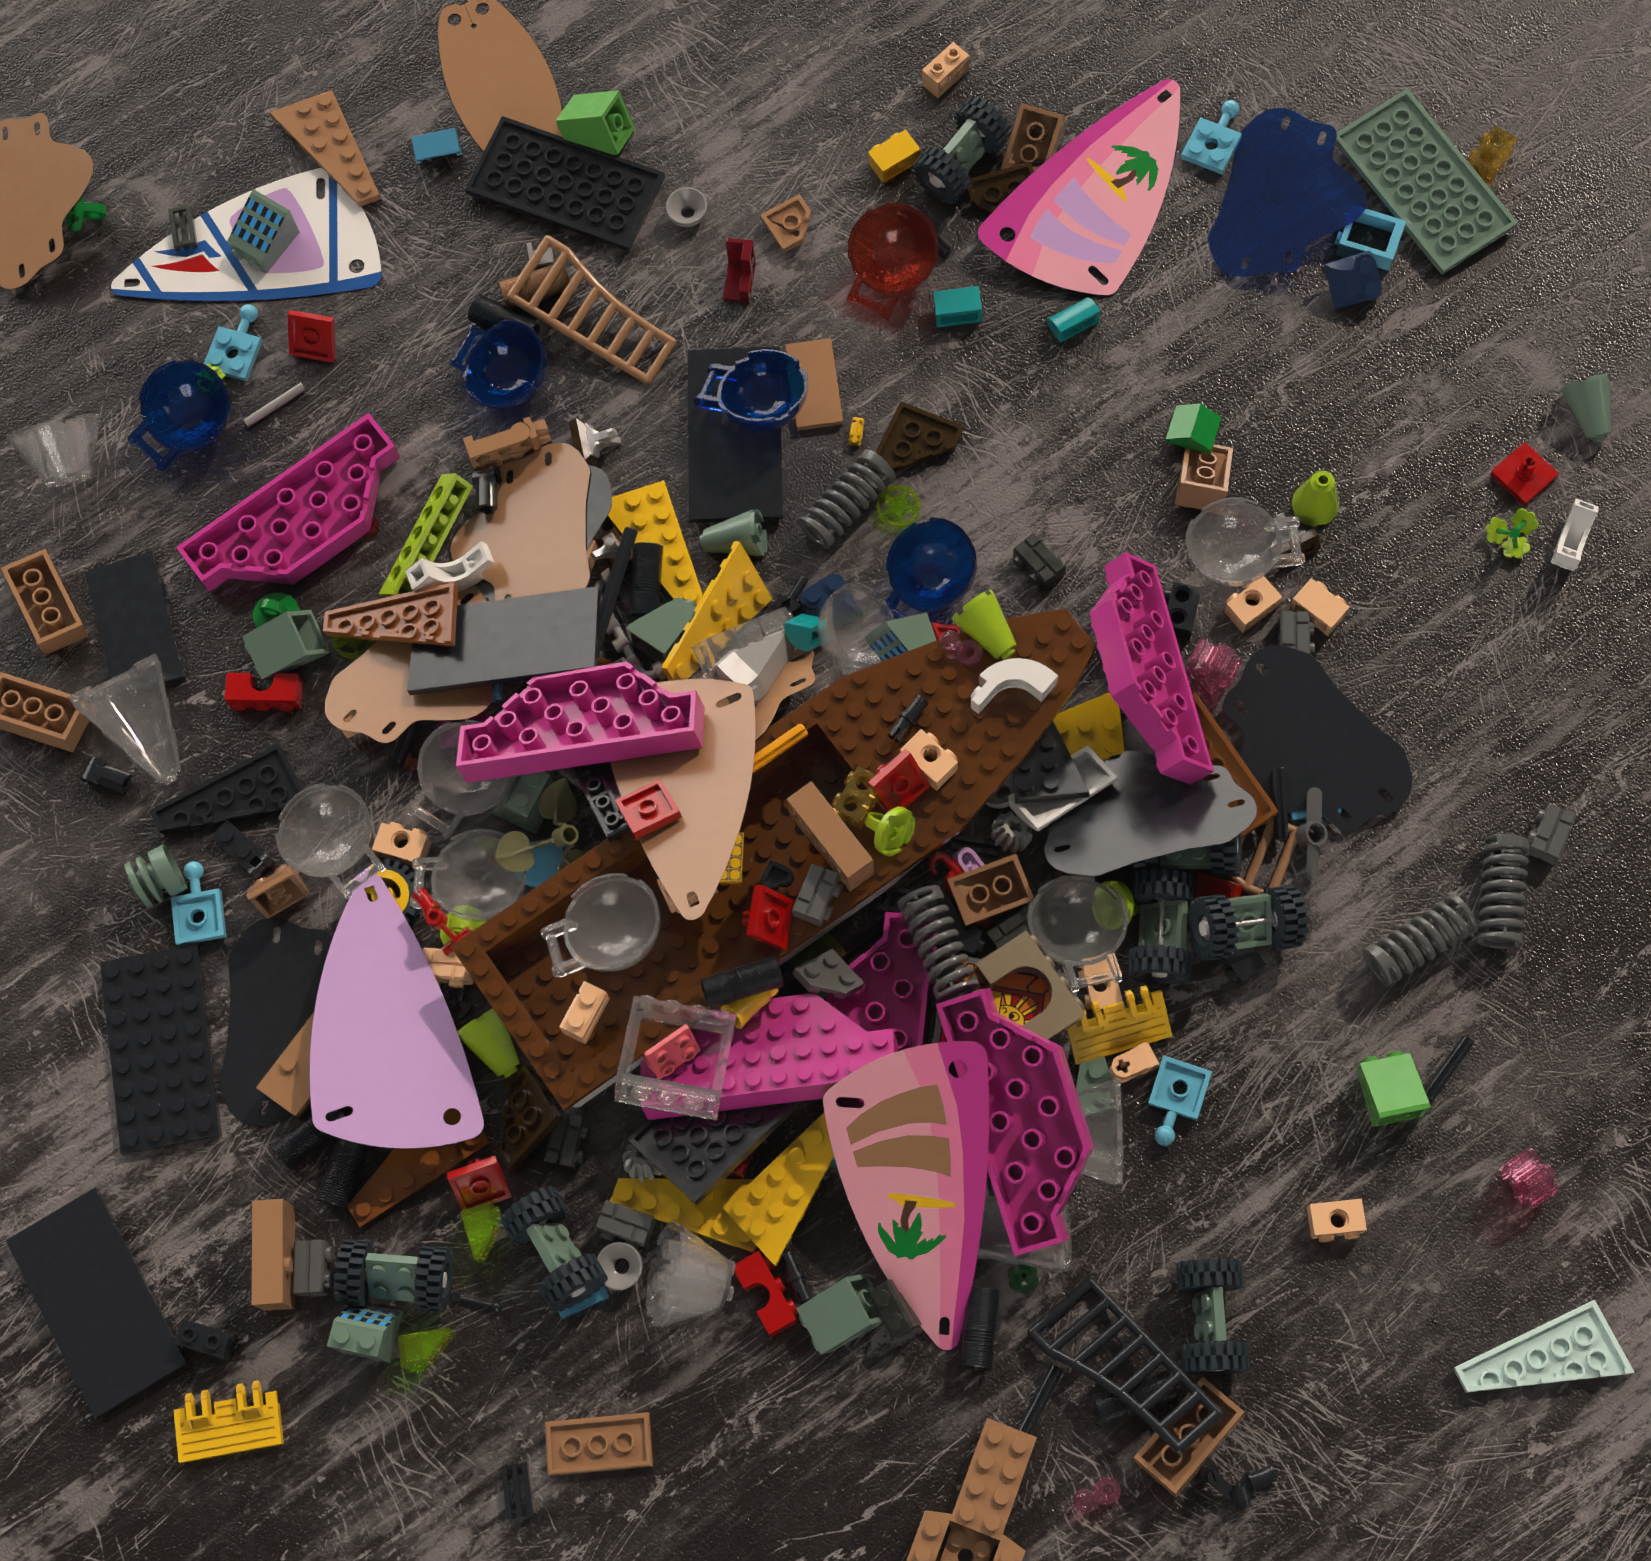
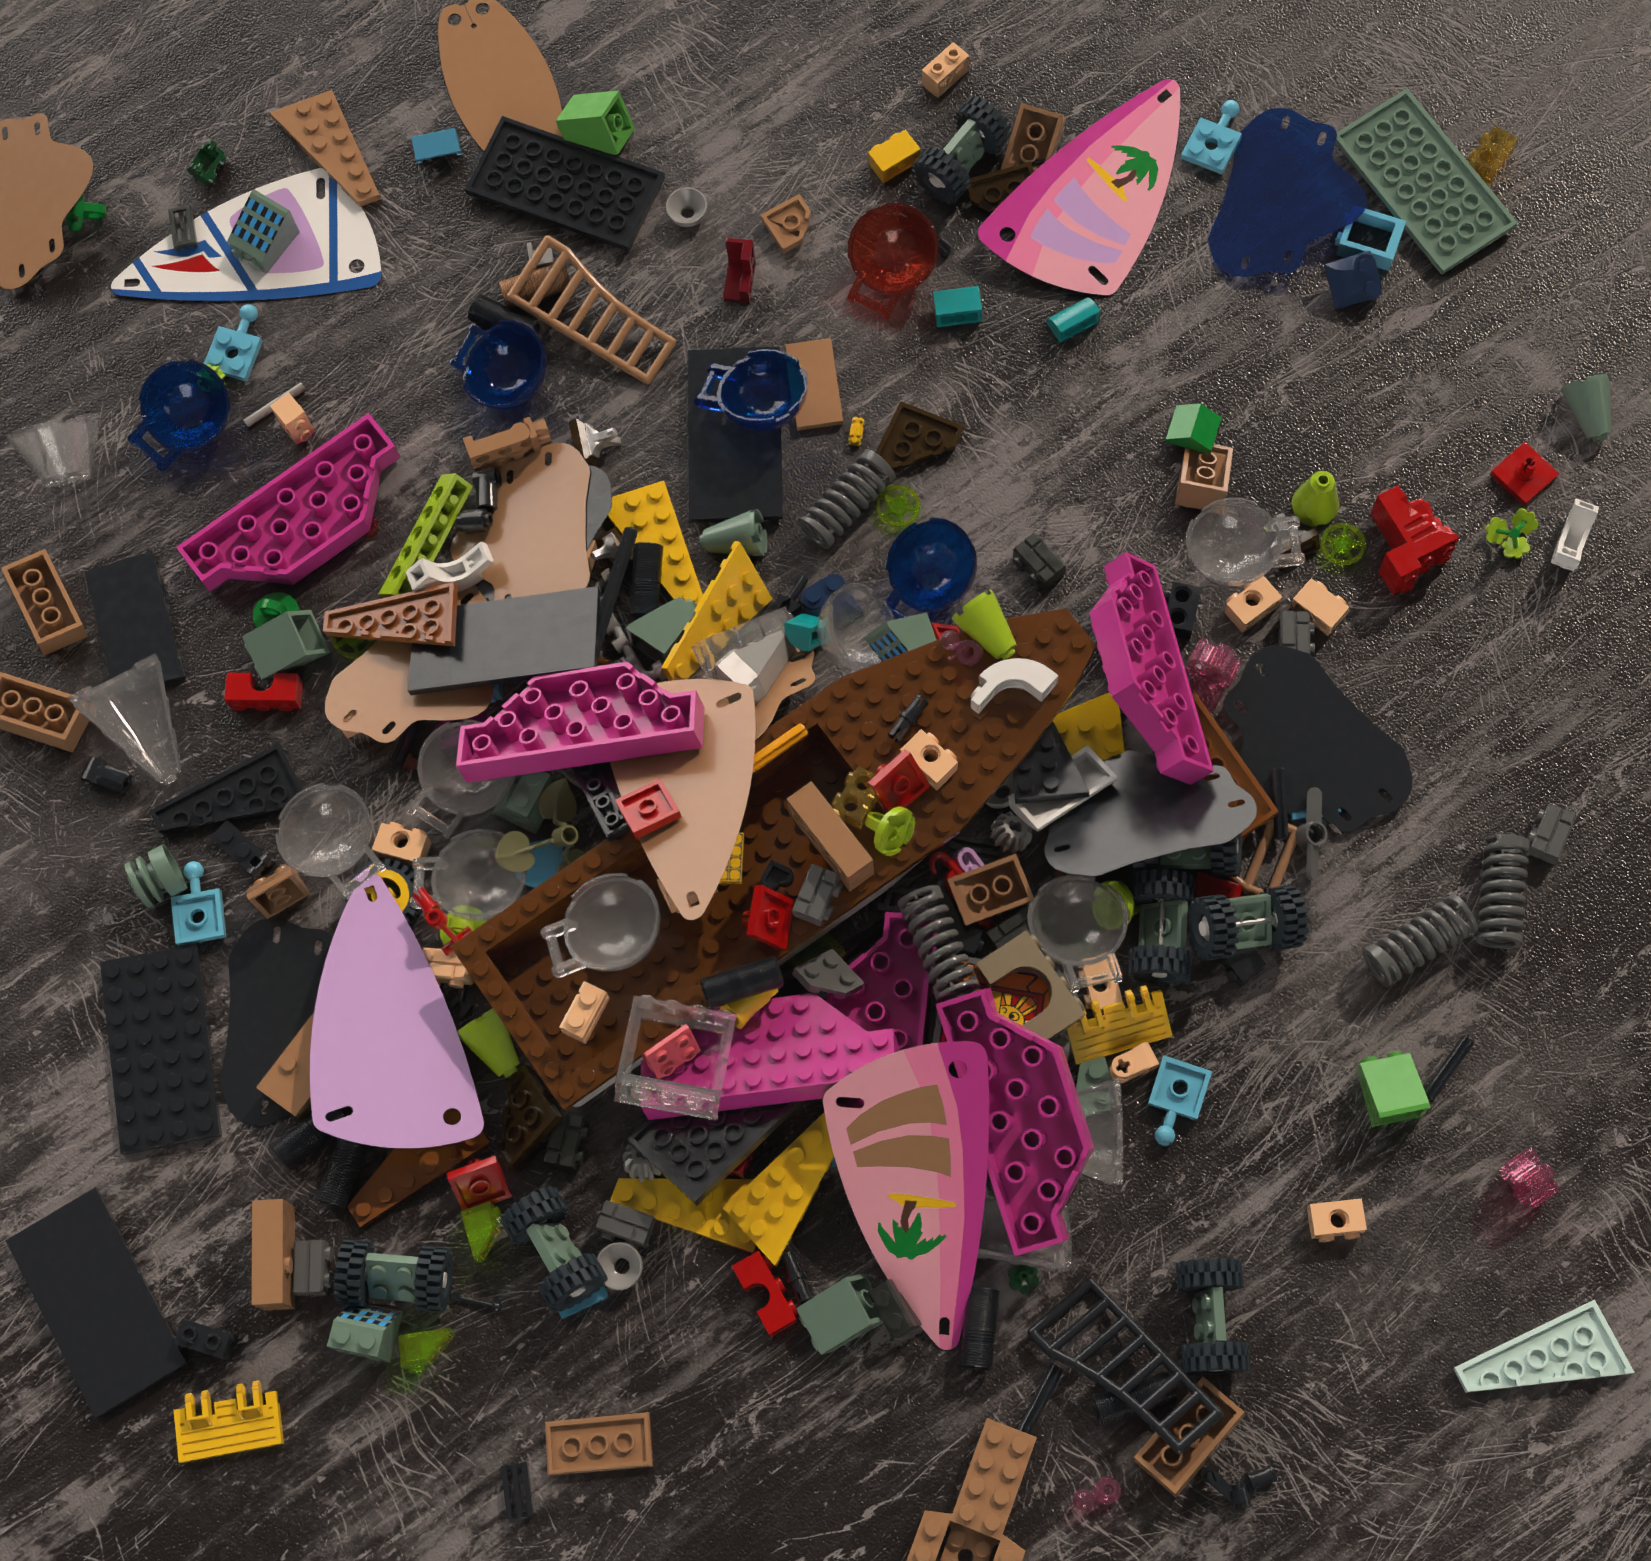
red tile [287,310,336,363] -> none
clear cone [646,1222,735,1328] -> none
none -> dark green piece [187,140,227,185]
none -> light nougat brick [270,392,315,445]
none -> black brick [456,508,493,534]
none -> clear neon green wheel [1320,523,1366,565]
none -> red brick [1370,485,1459,595]

